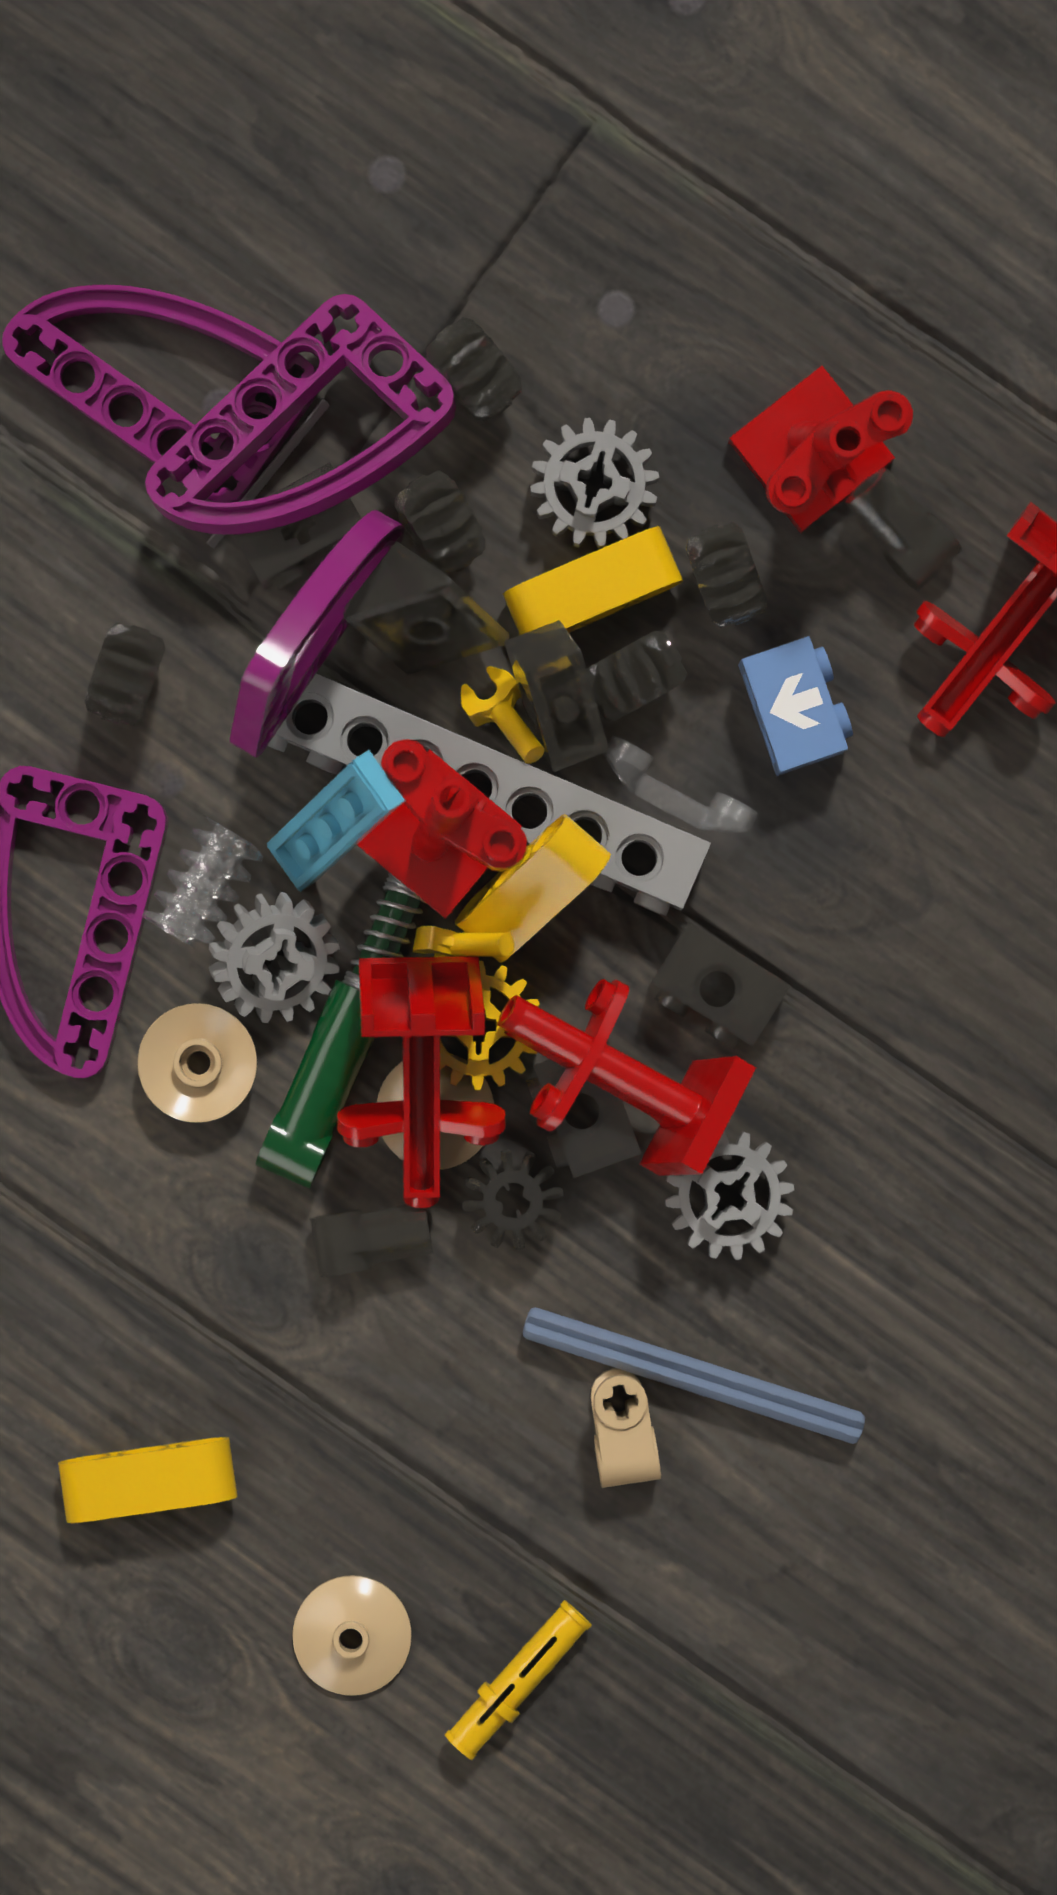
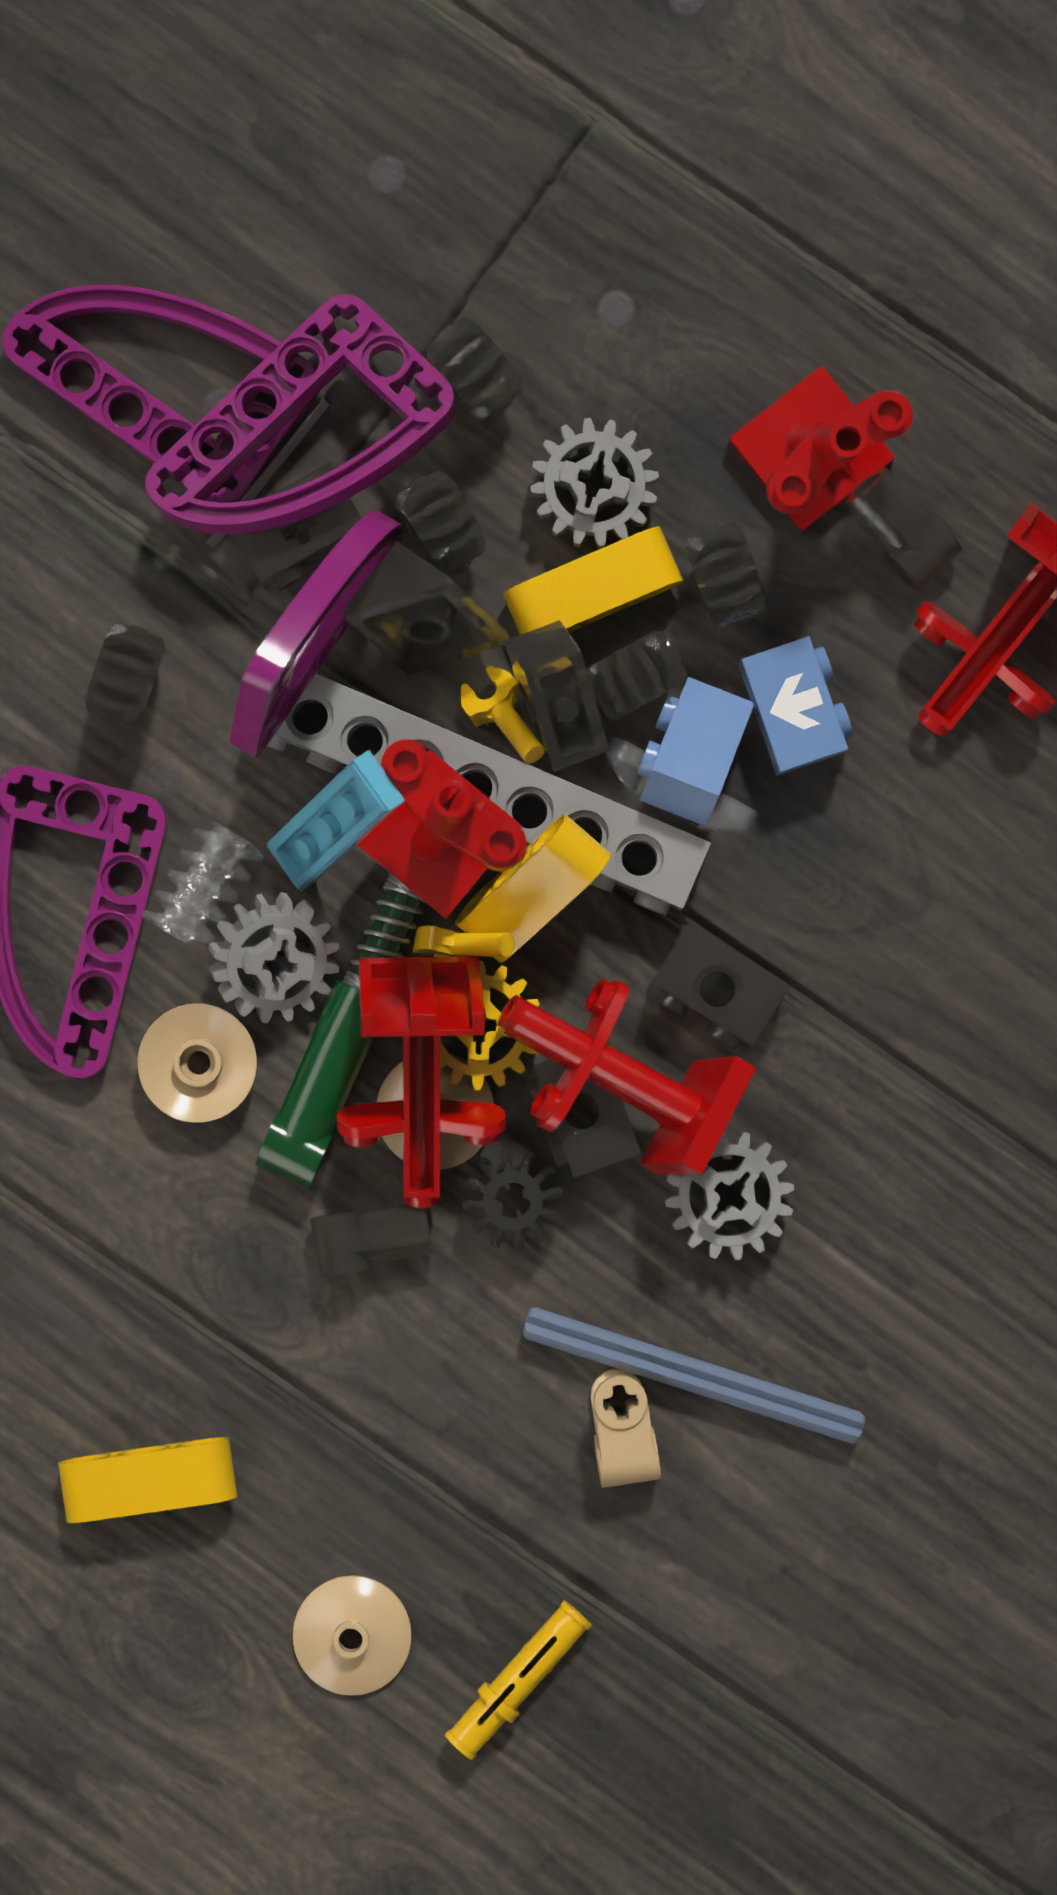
none -> medium blue brick [637,677,754,826]

